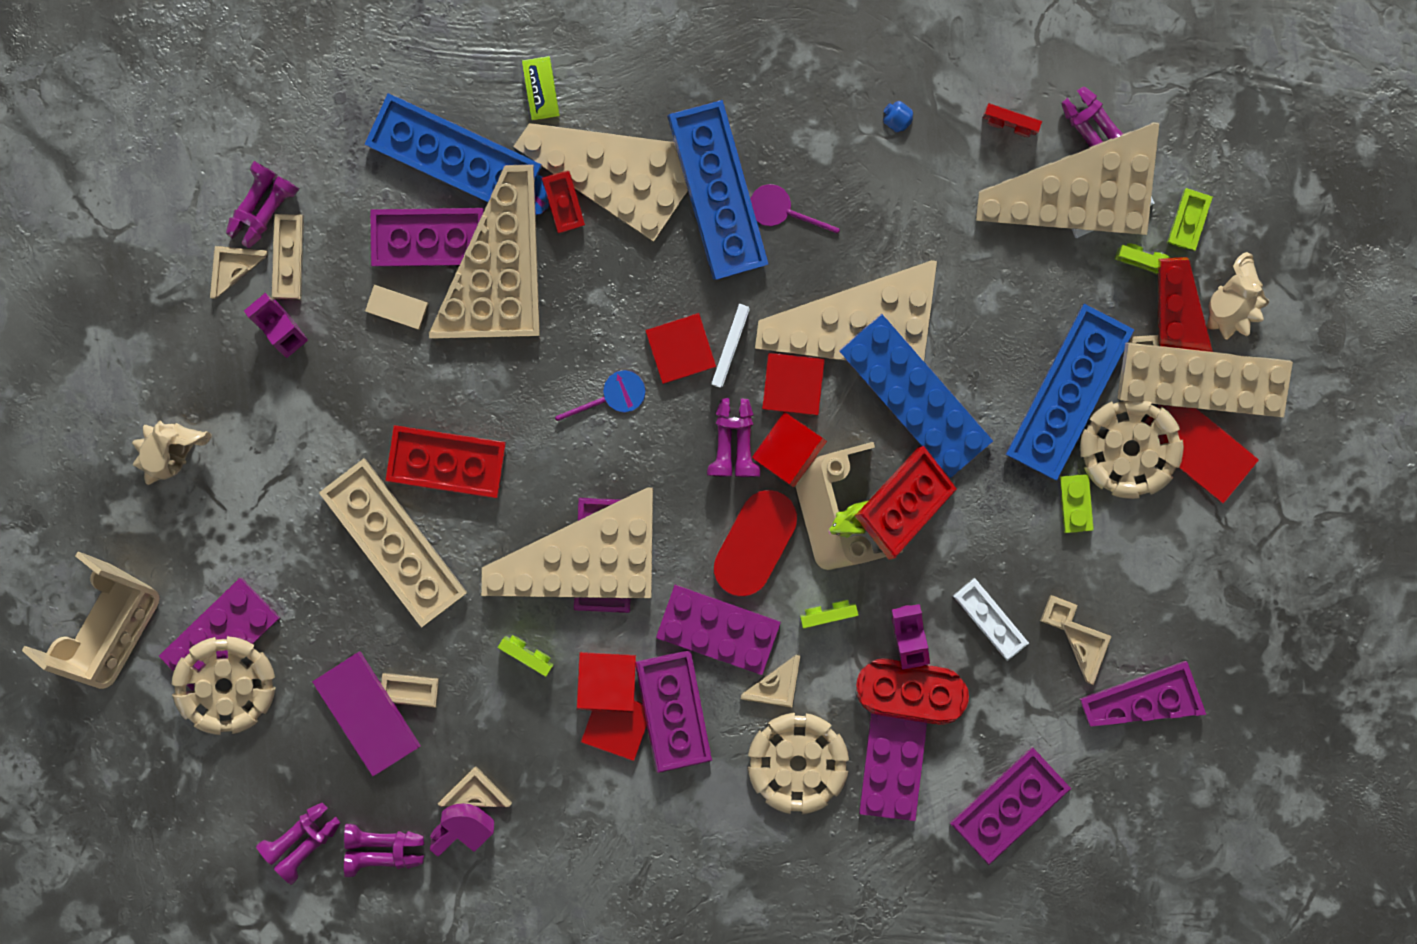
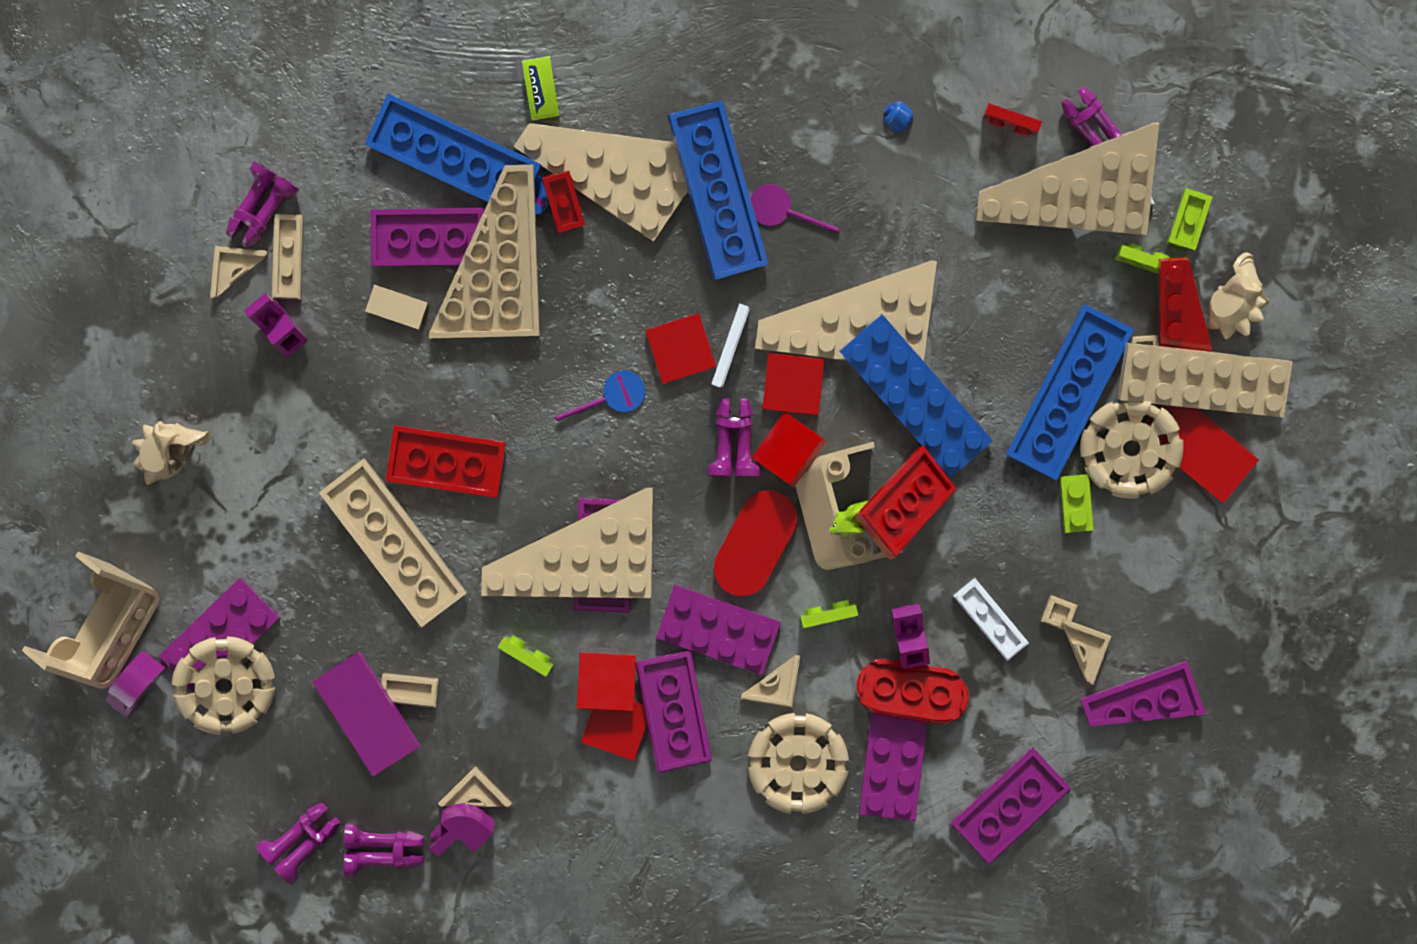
none -> magenta brick [105,650,165,718]

